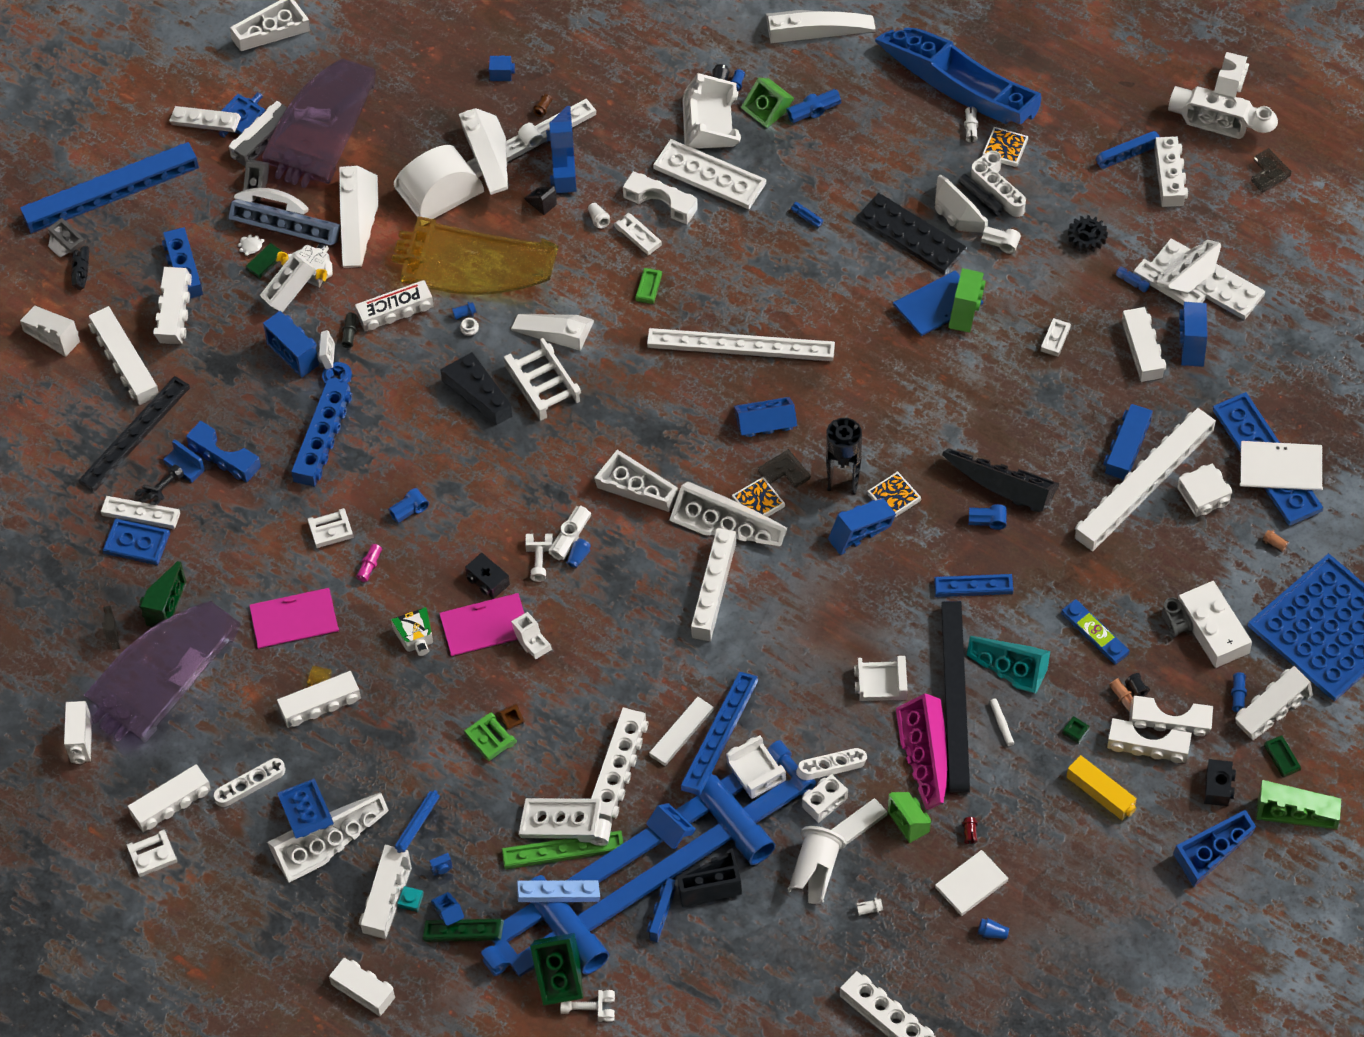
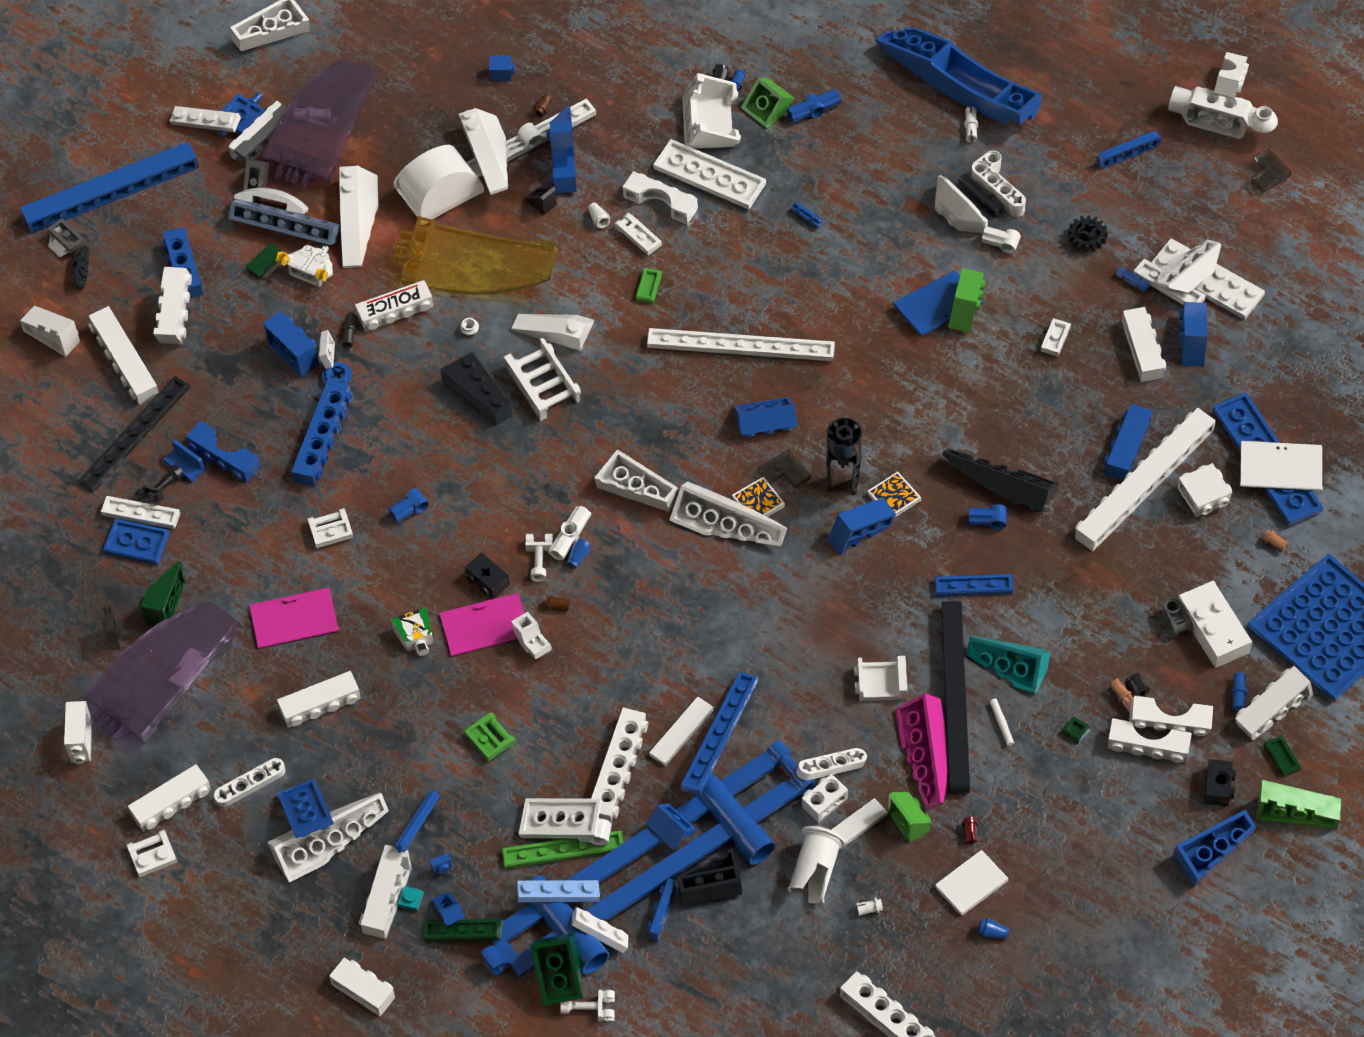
white piece [238,235,264,256] -> none
white brick [260,253,316,312] -> none
clear yellow plate [307,666,332,686] -> none
dark pink pin [356,544,382,582] -> none
blue pin [452,302,477,320] -> none
reddish brown slope [497,704,525,730] -> none
white brick [691,528,736,642] -> none
white panel [726,736,786,799] -> none
white wedge [766,10,875,43] -> none
black plate [857,193,967,275] -> none
tile [983,127,1028,167] -> none
blue plate [1061,599,1130,665] -> none
yellow brick [1067,755,1137,821] -> none
white brick [1154,137,1188,207] -> none
none -> reddish brown pin [545,594,570,611]
none -> white plate [572,907,628,953]

